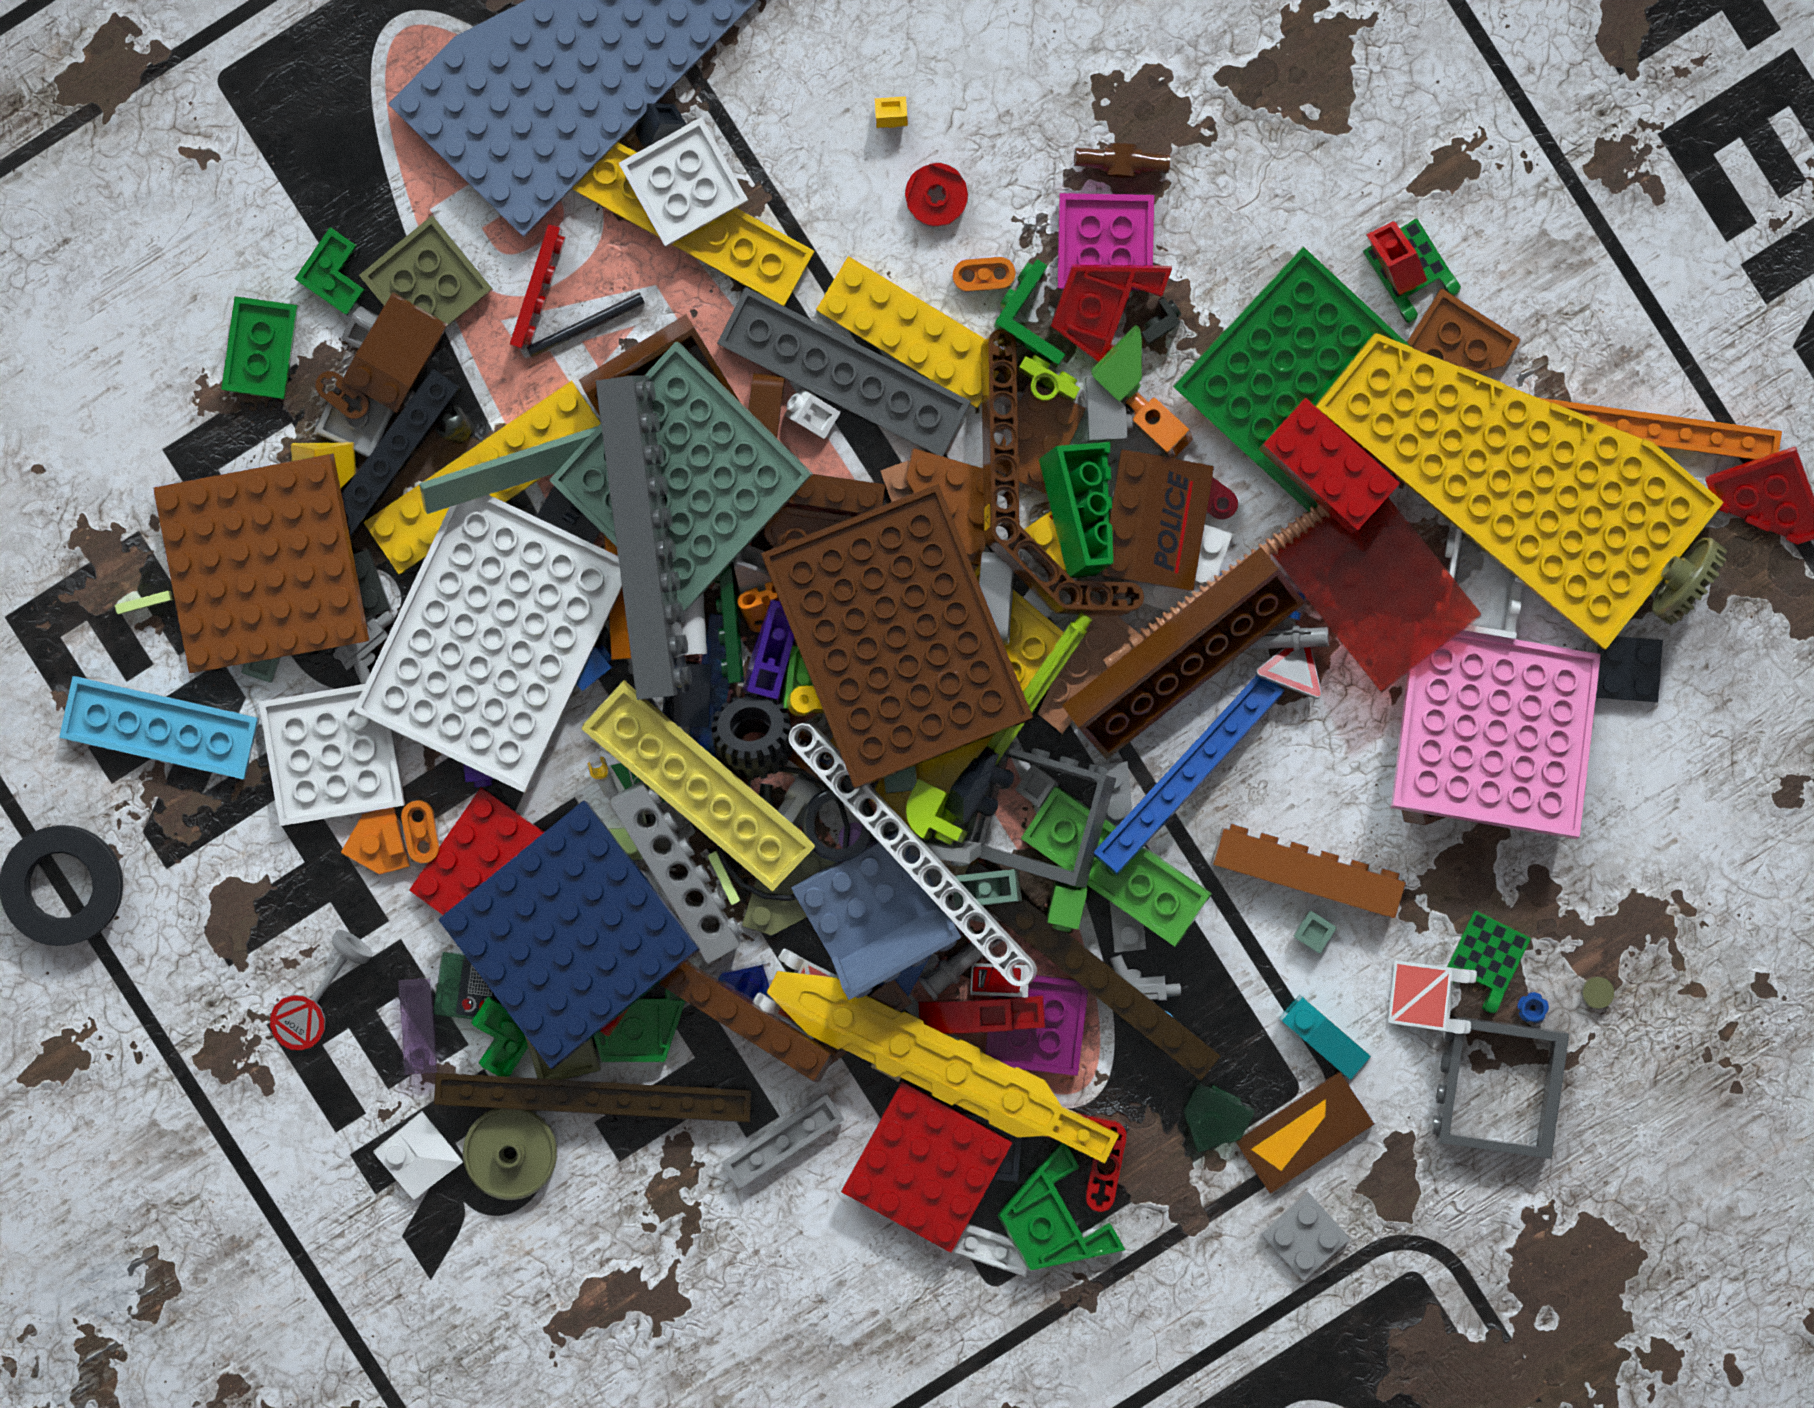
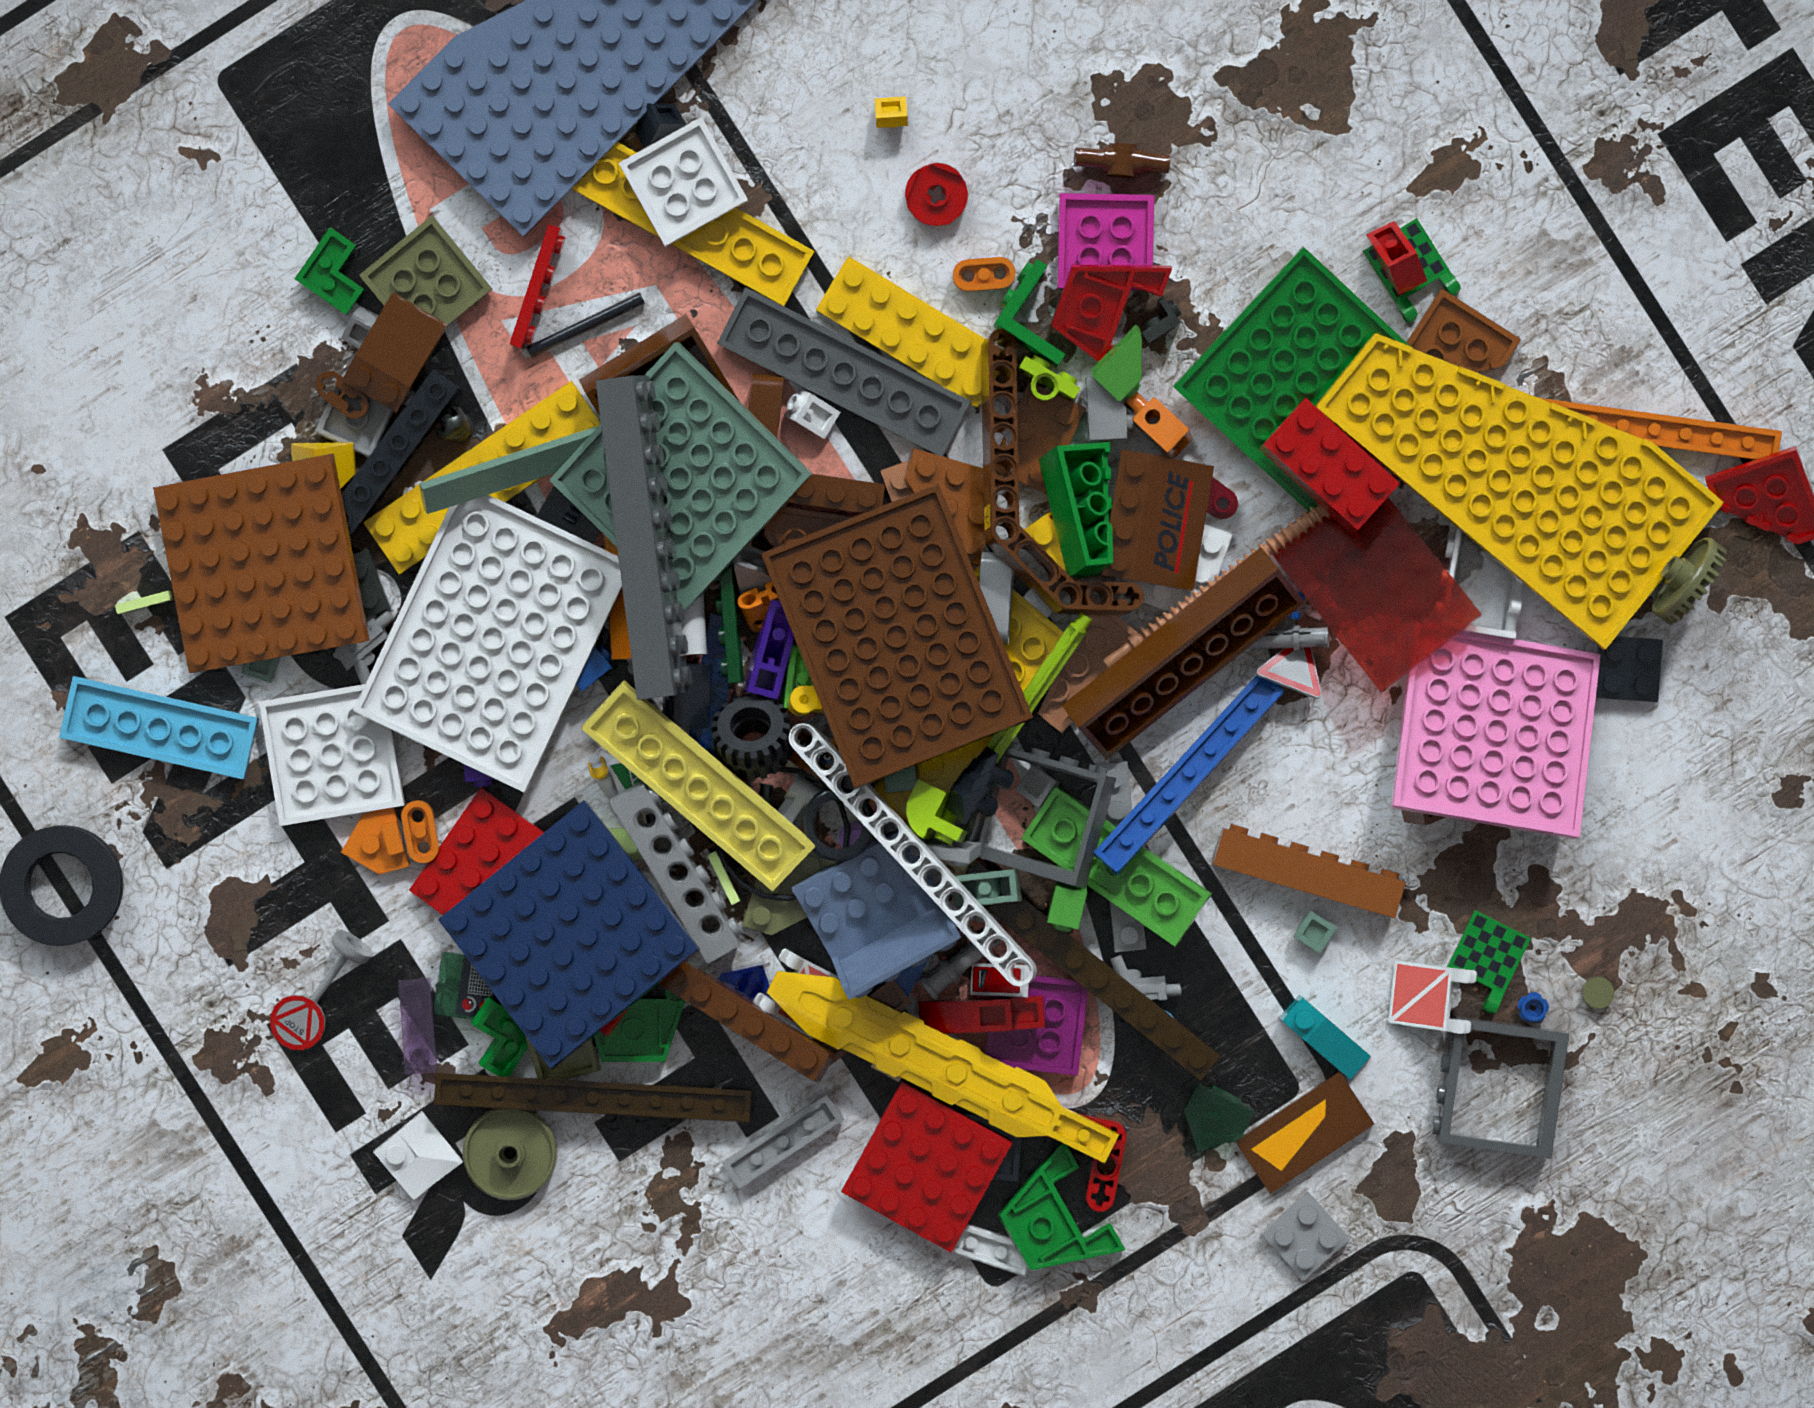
green plate [221,296,299,399] -> none

